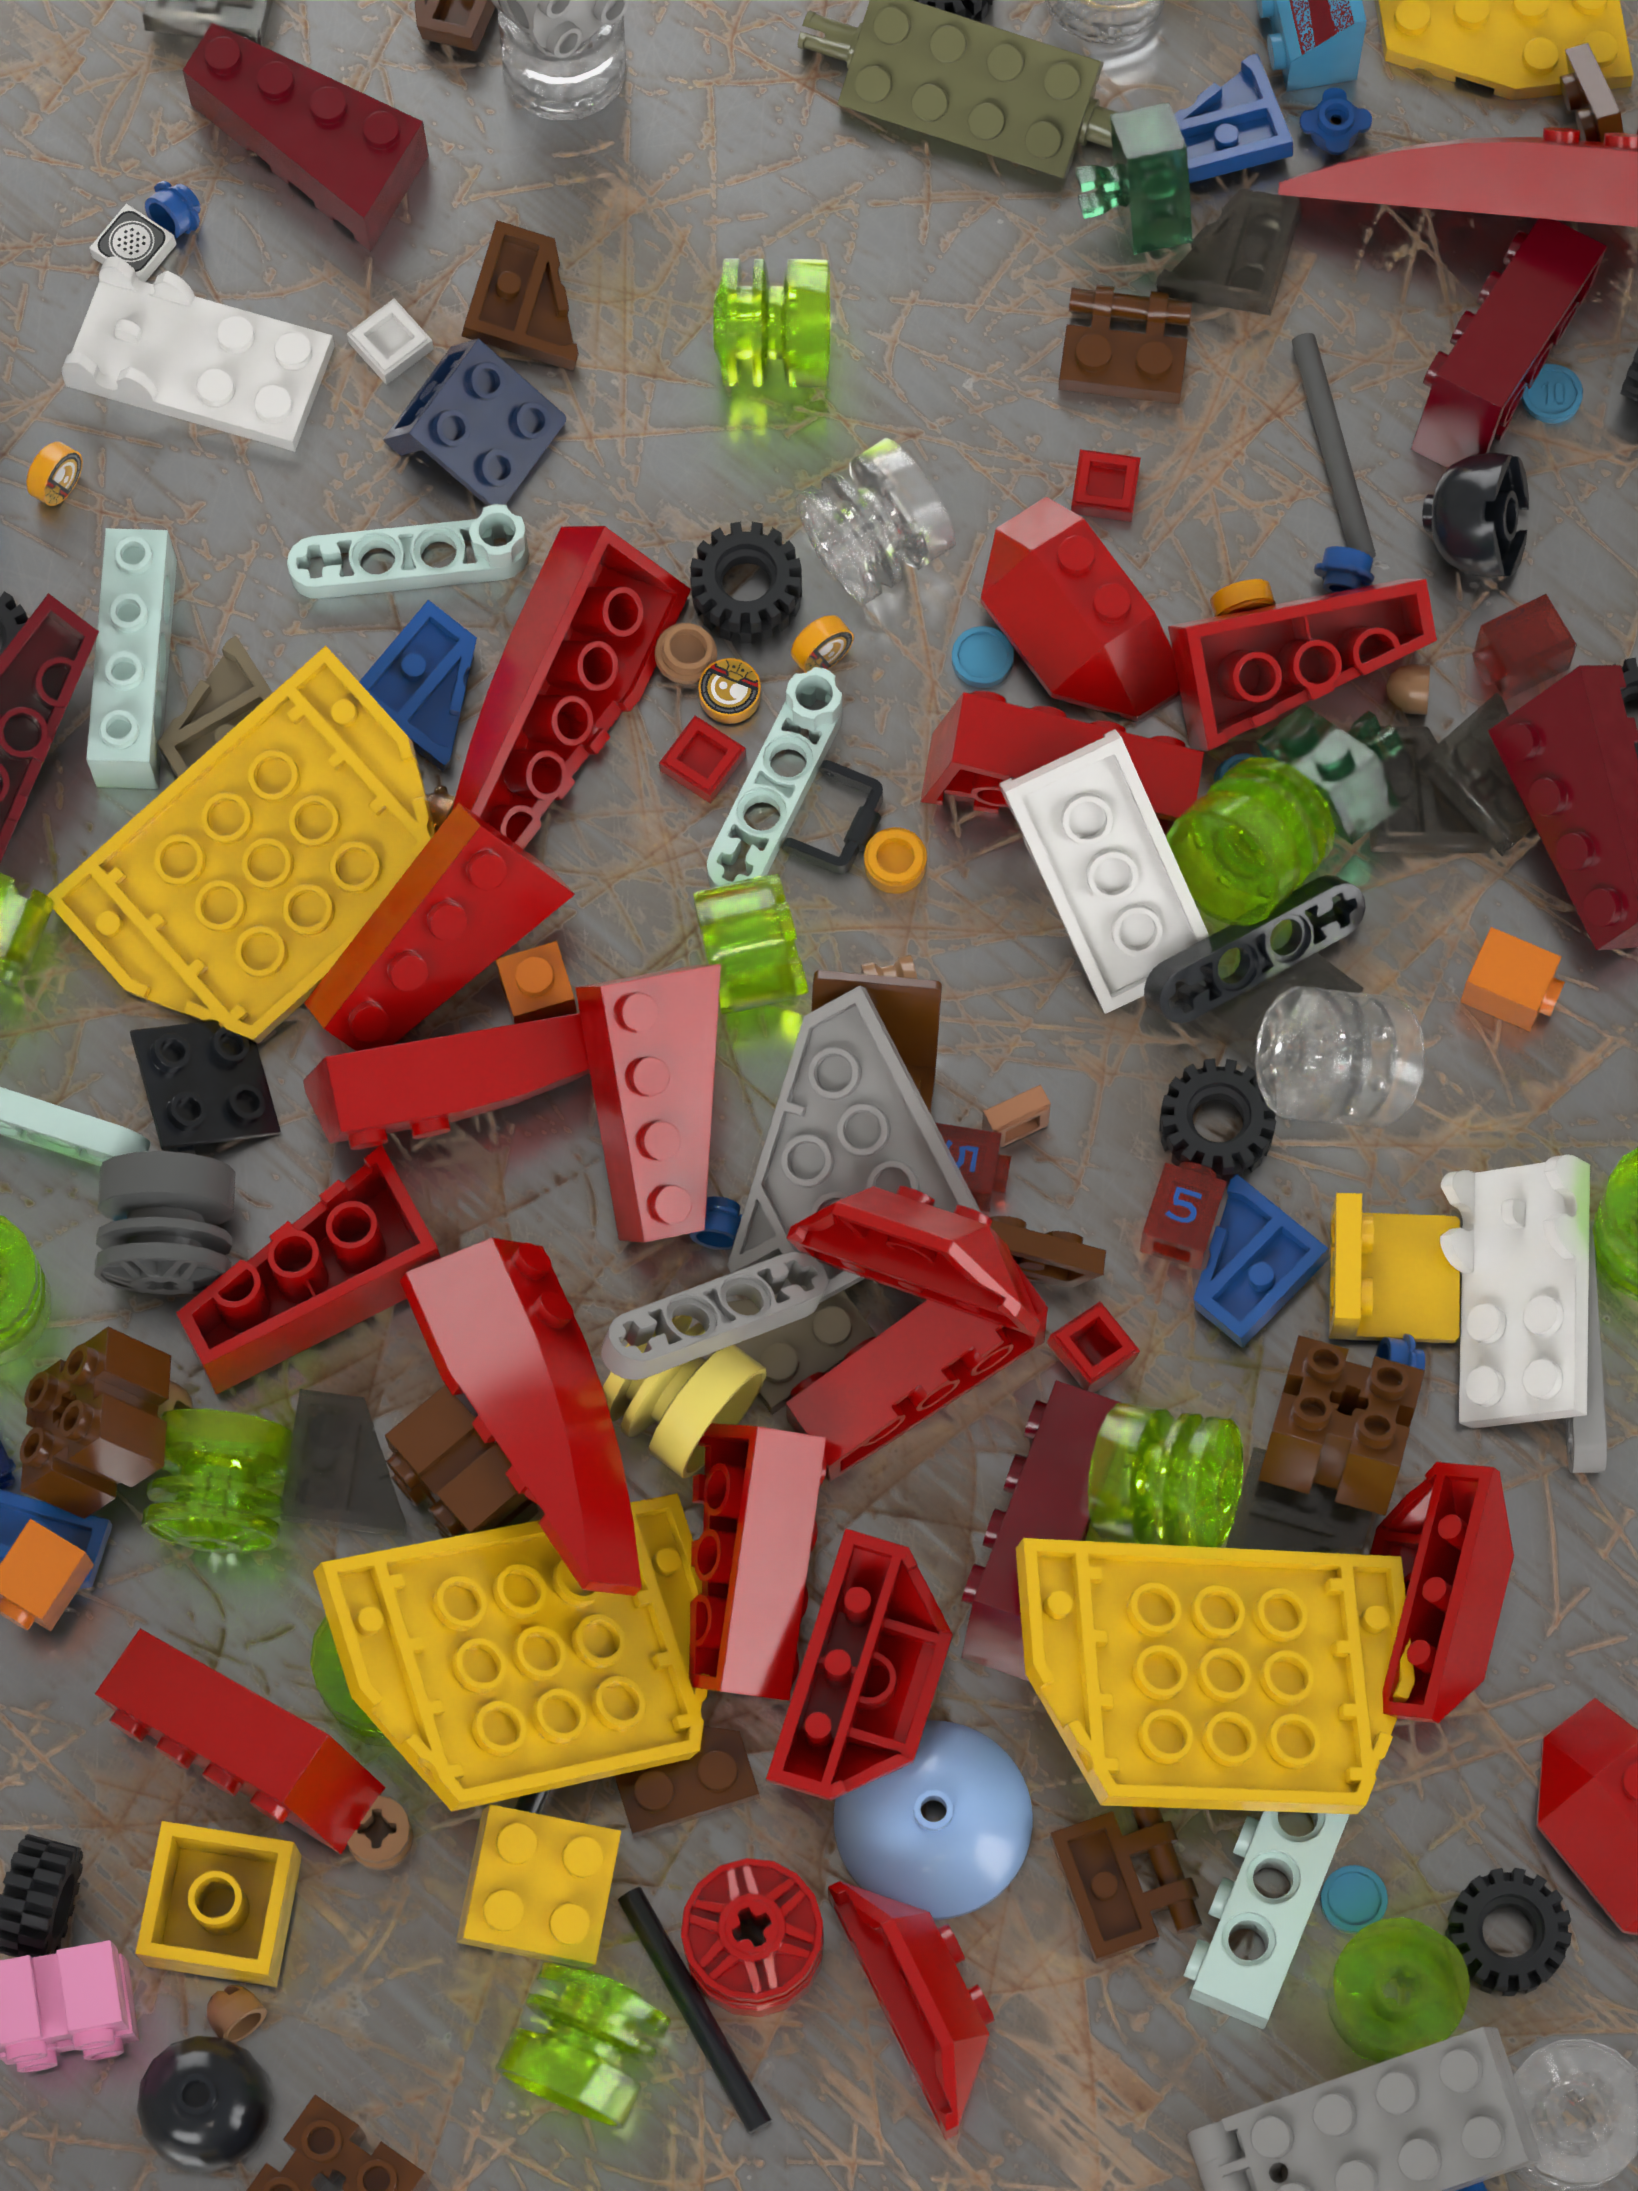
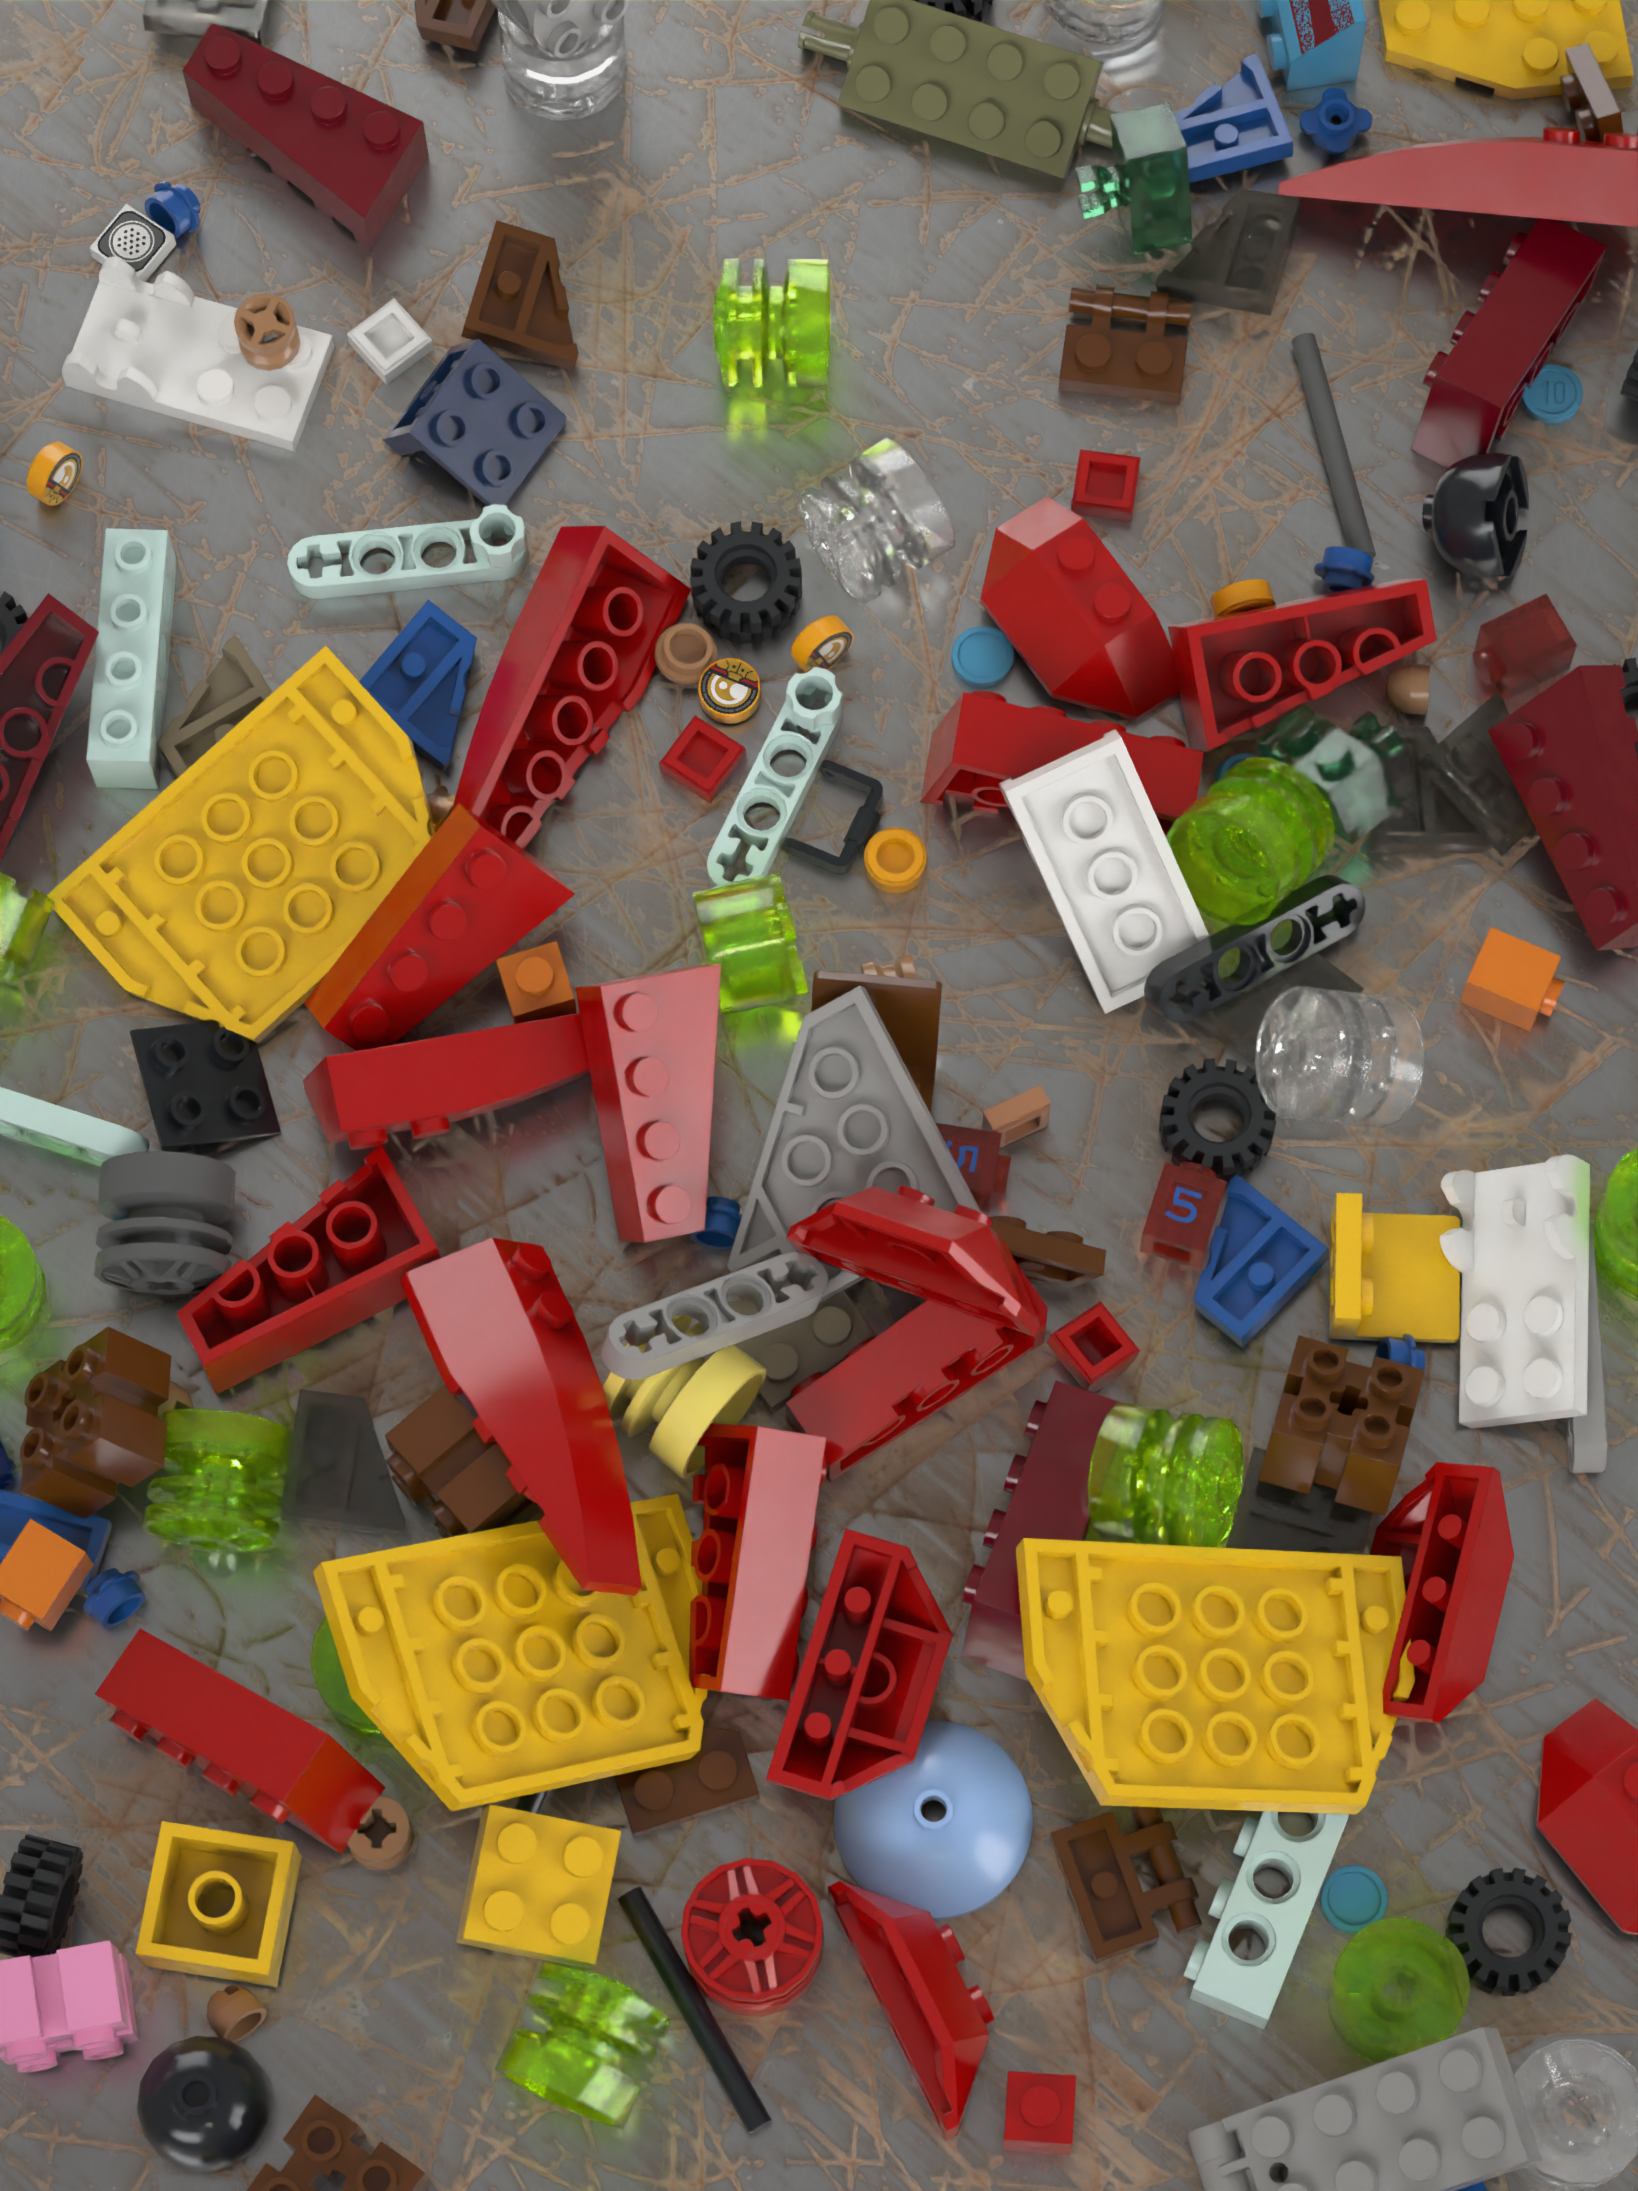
none -> blue plate [83,1568,146,1628]
none -> medium nougat wheel [234,294,300,371]
none -> red brick [1002,2071,1076,2155]

